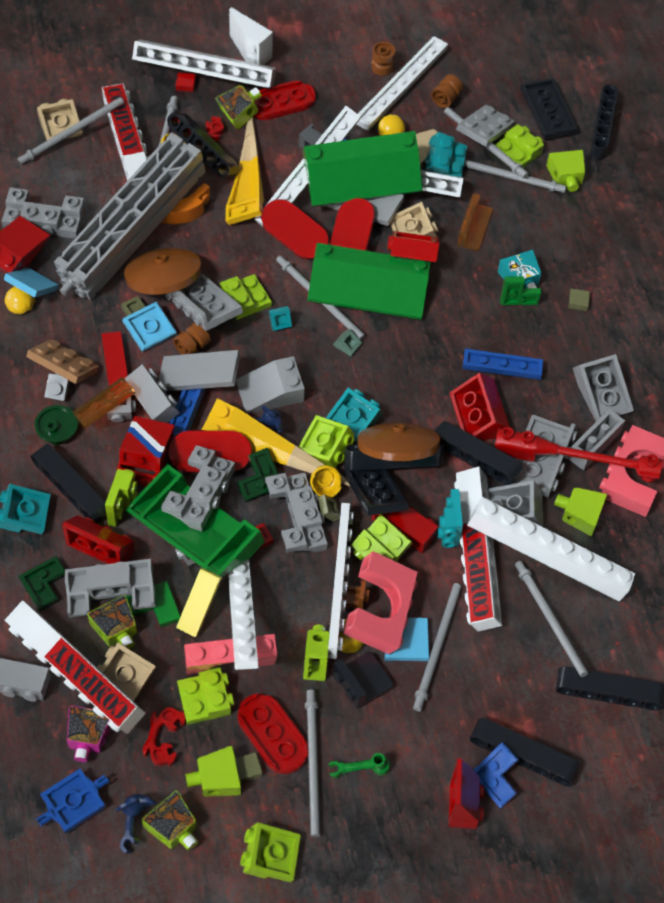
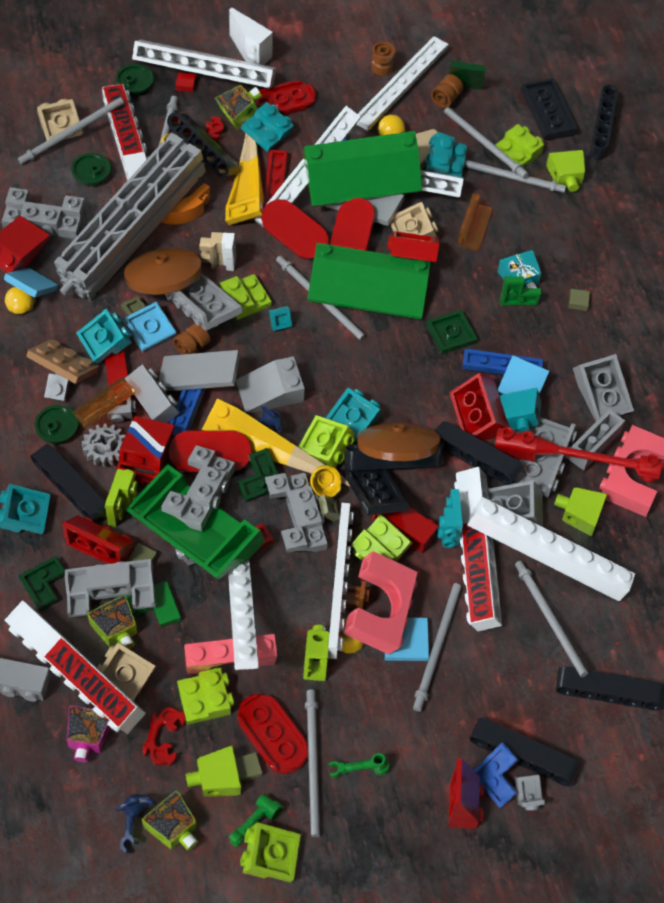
blue plate [36,769,109,834] -> none
light yellow tile [176,568,222,637] -> none
dark grey brick [299,124,323,149] -> none
sand green slope [333,329,363,356] -> none
black bracket [333,652,393,709] -> none
light grey plate [456,105,515,147] -> none
none -> dark green piece [71,153,111,188]
none -> teal plate [76,309,131,364]
none -> light grey gear [82,423,125,467]
none -> dark green piece [115,64,153,97]
none -> olive tile [127,543,157,563]
none -> hips [199,232,236,271]
none -> green brick [229,793,284,847]
none -> teal plate [241,102,294,152]
none -> red tile [263,150,288,208]
none -> dark green tile [426,309,478,355]
none -> dark green tile [449,61,486,90]
none -> medium azure tile [498,356,549,395]
none -> teal torso [500,388,542,433]
none -> light grey bracket [515,774,545,810]

